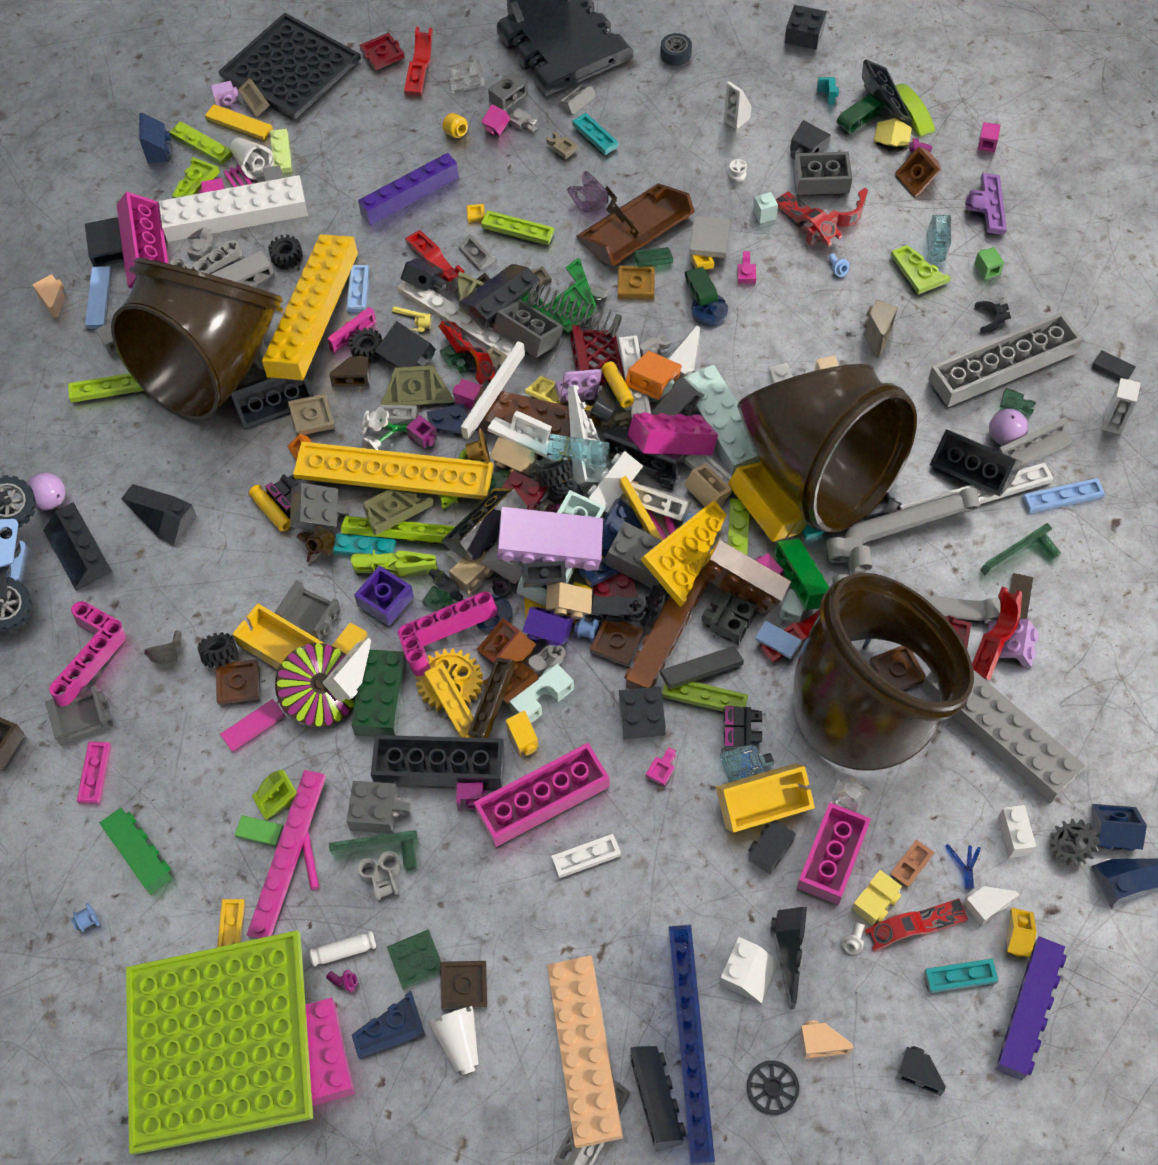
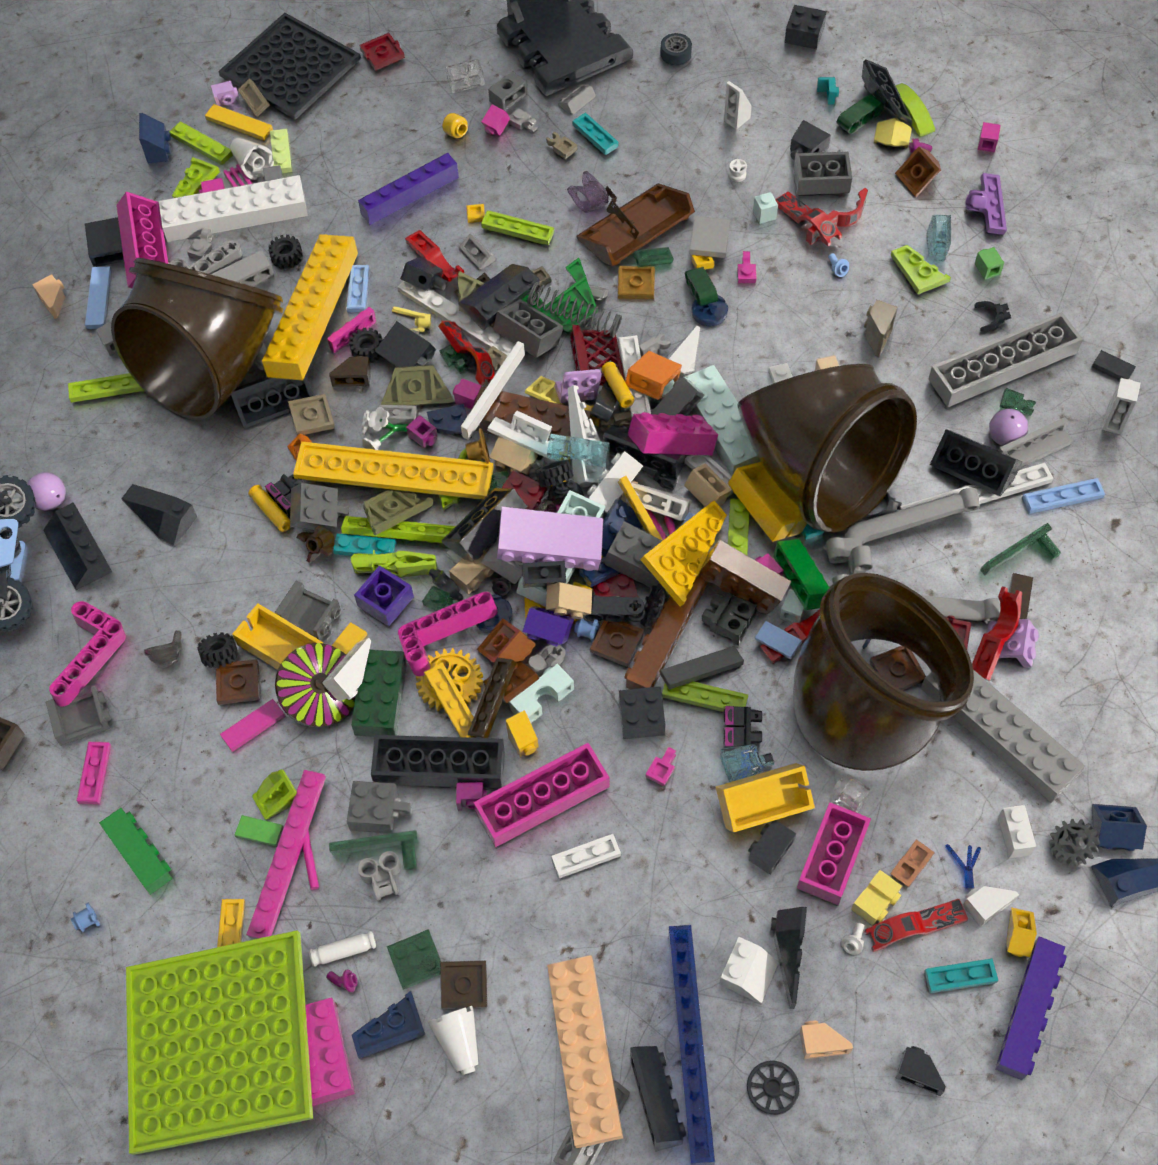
red piece [404,27,433,96] -> none

